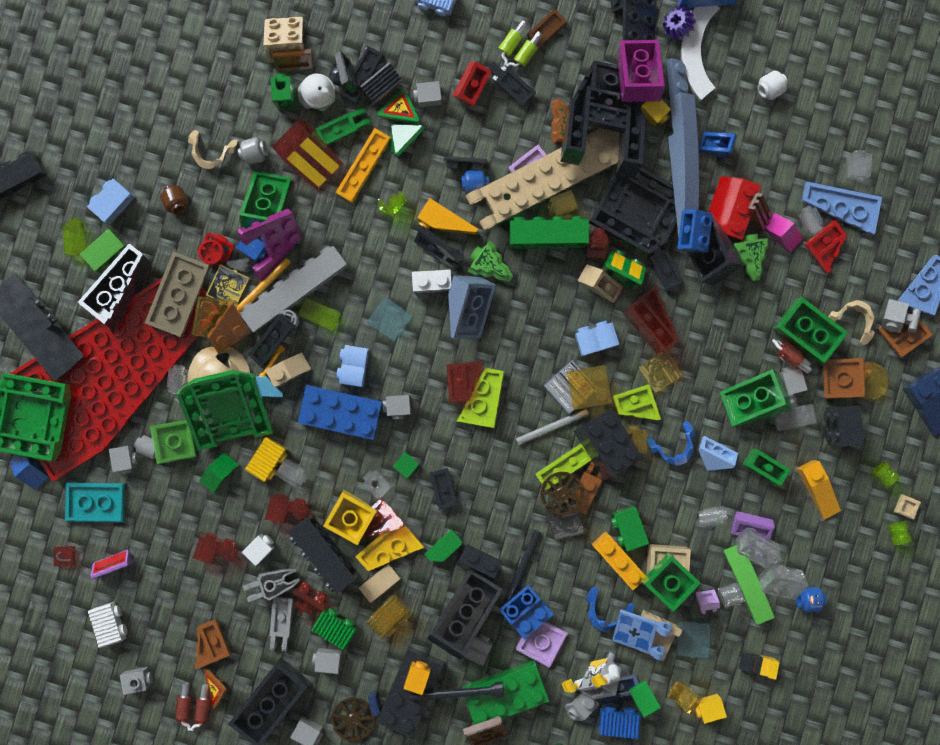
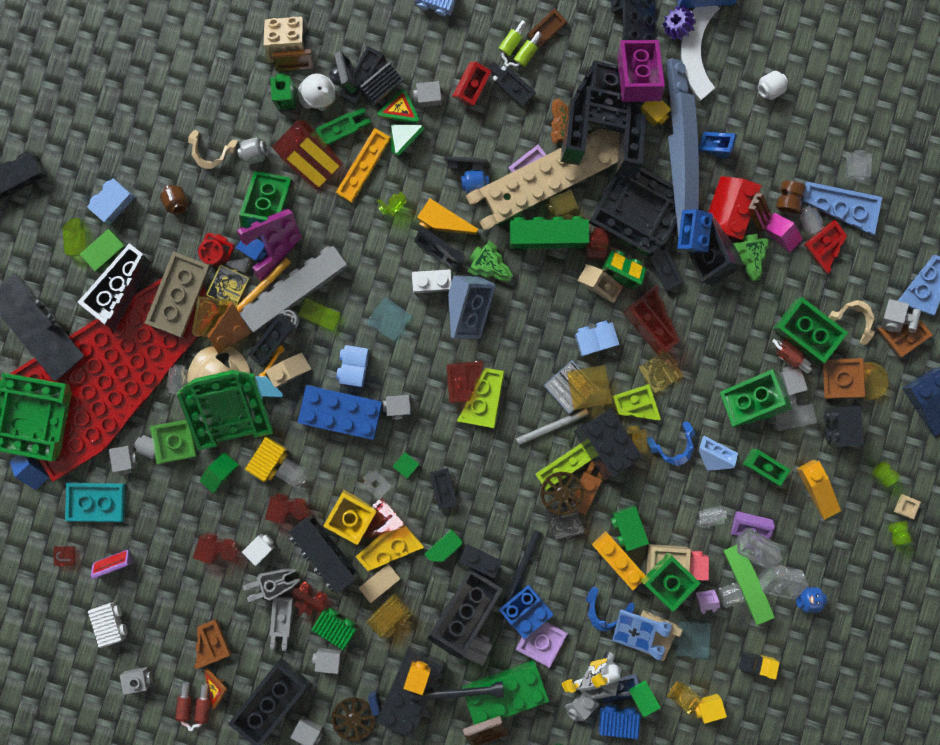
none -> coral brick [689,551,709,580]
none -> reddish brown wheel [775,181,807,214]

